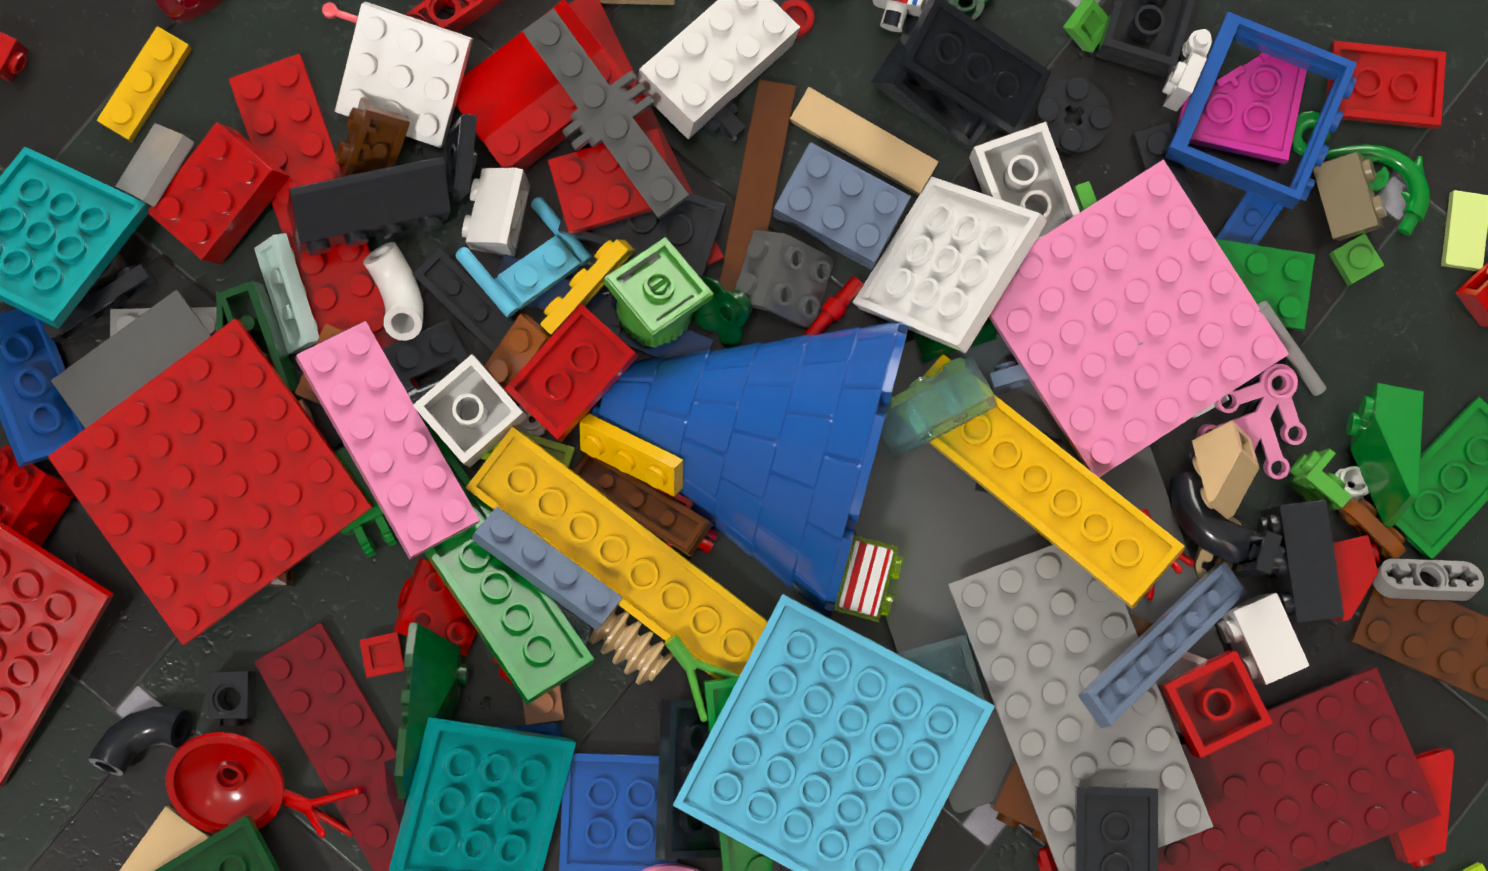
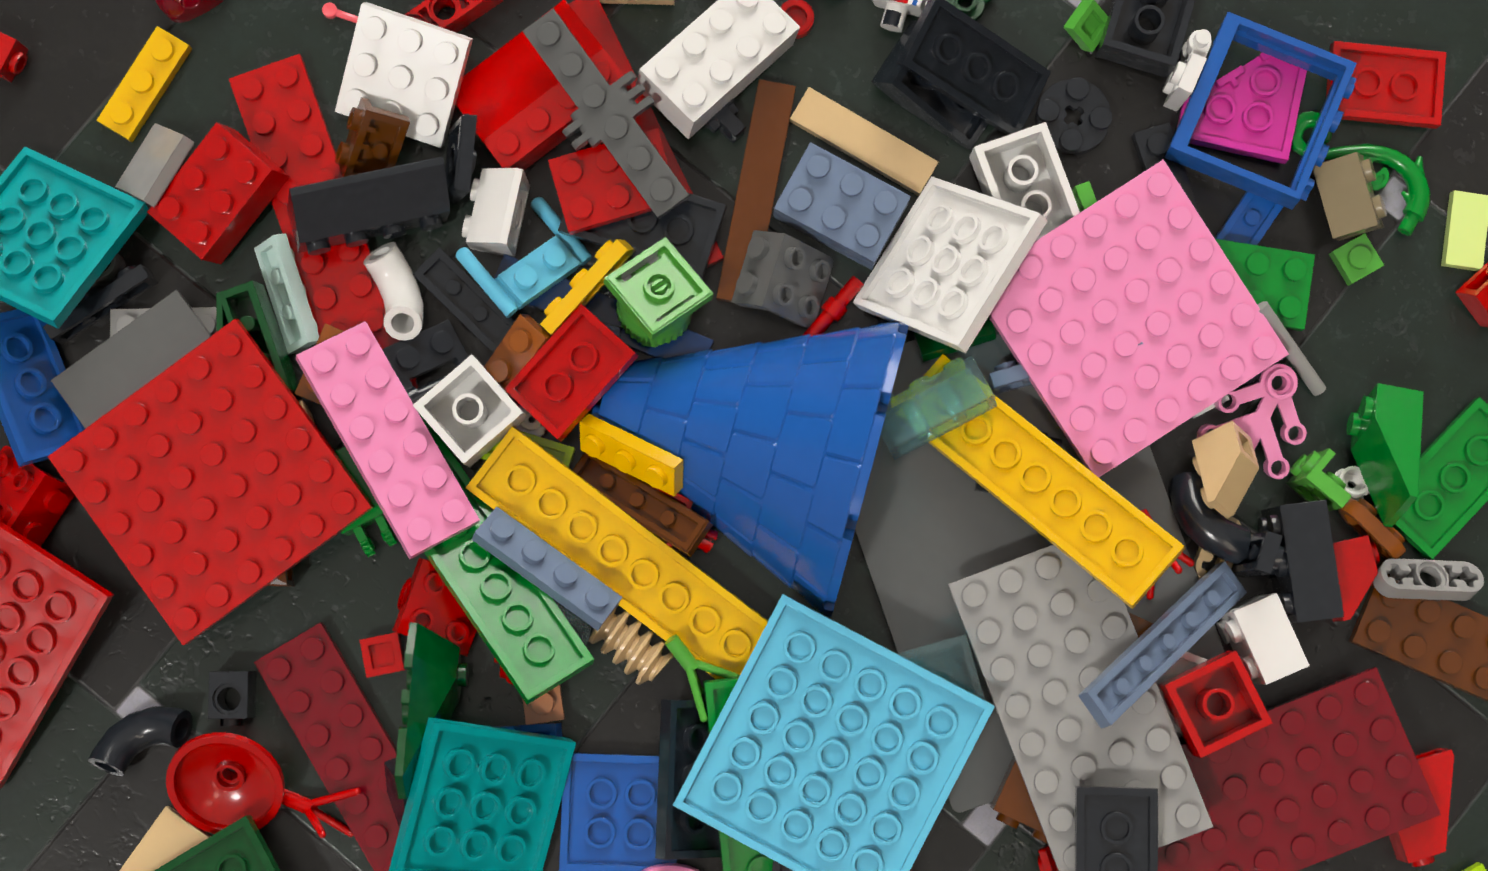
dark green plate [692,277,752,347] -> none
brick [834,535,904,622] -> none

